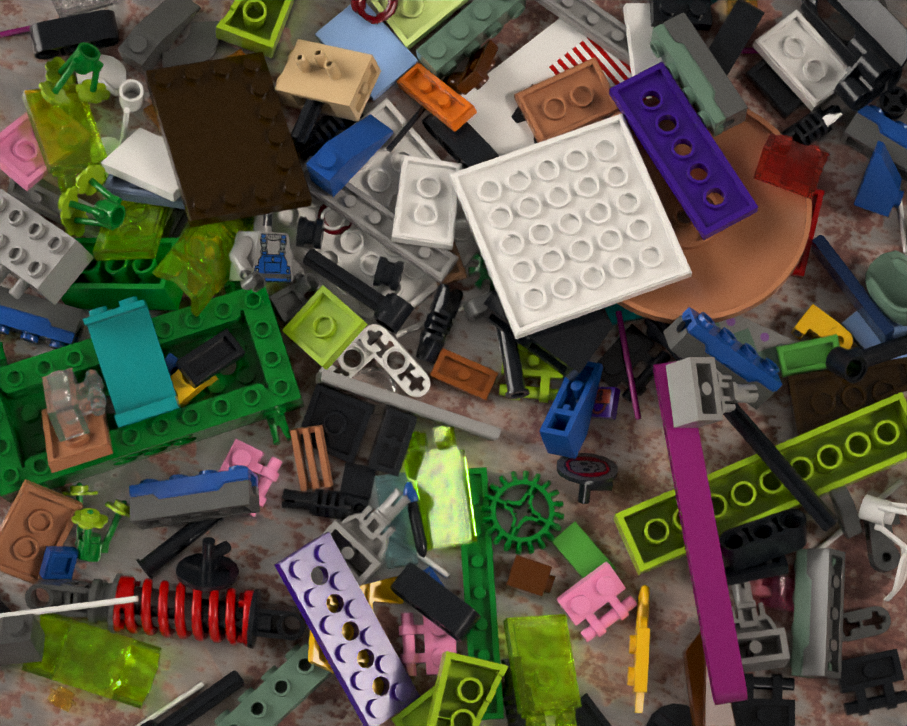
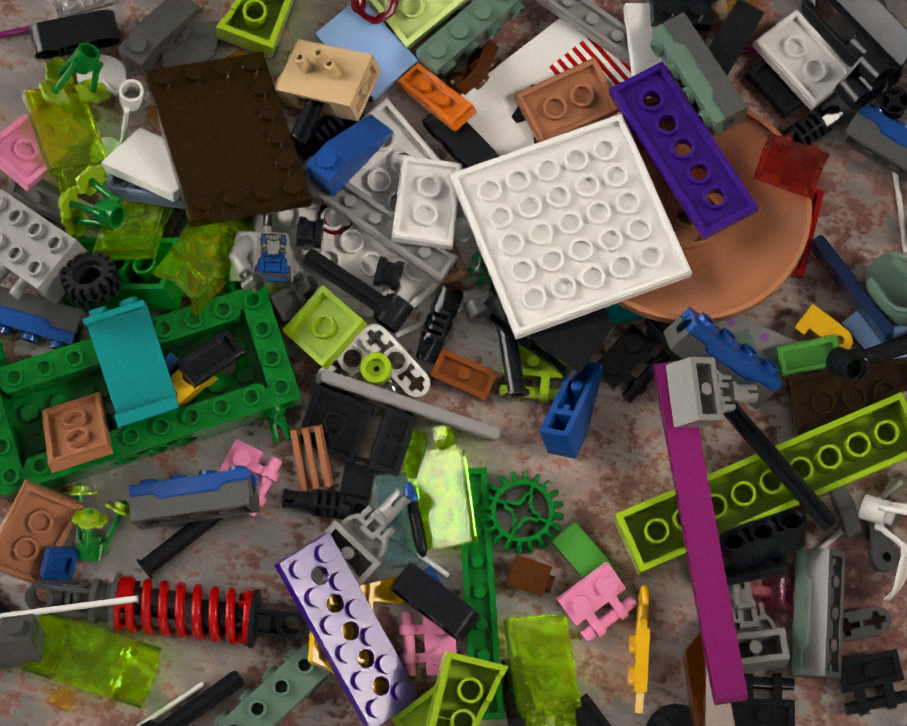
clear brick [42,368,107,442] -> none
black shield [176,537,239,591] -> none
black axle [386,75,450,152] -> none
shield [556,453,618,504] -> none
dark purple tile [591,387,621,420] -> none
magenta axle [615,311,642,420] -> none
blue slope [854,141,904,217] -> none
none -> black tyre [60,251,122,310]
none -> lime tile [360,352,393,385]

